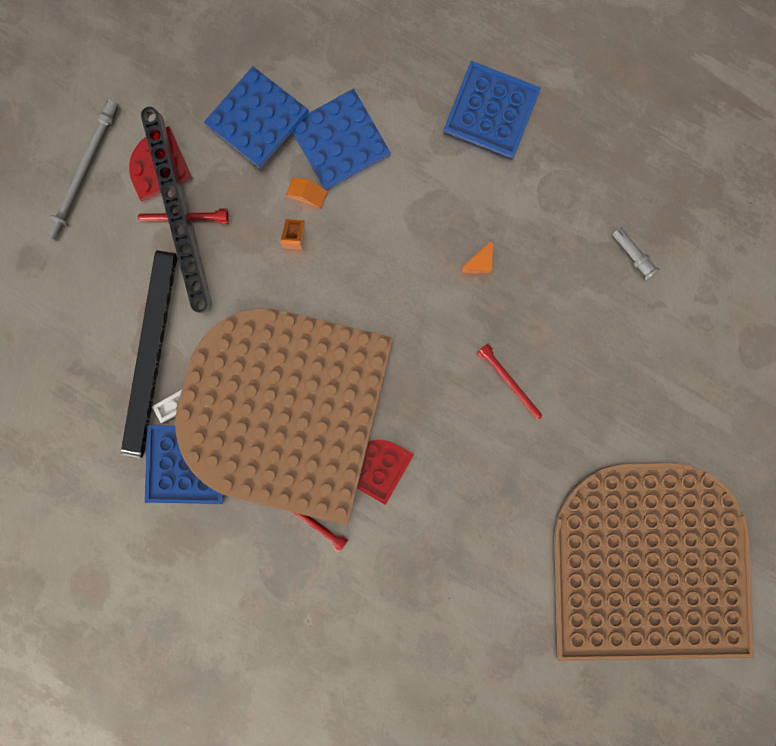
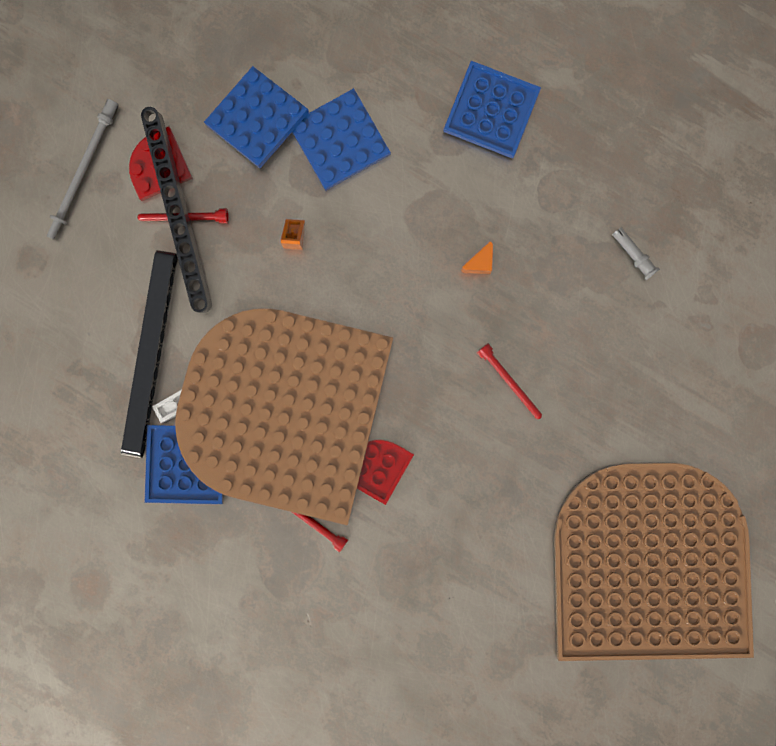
orange slope [286,178,328,209] -> none

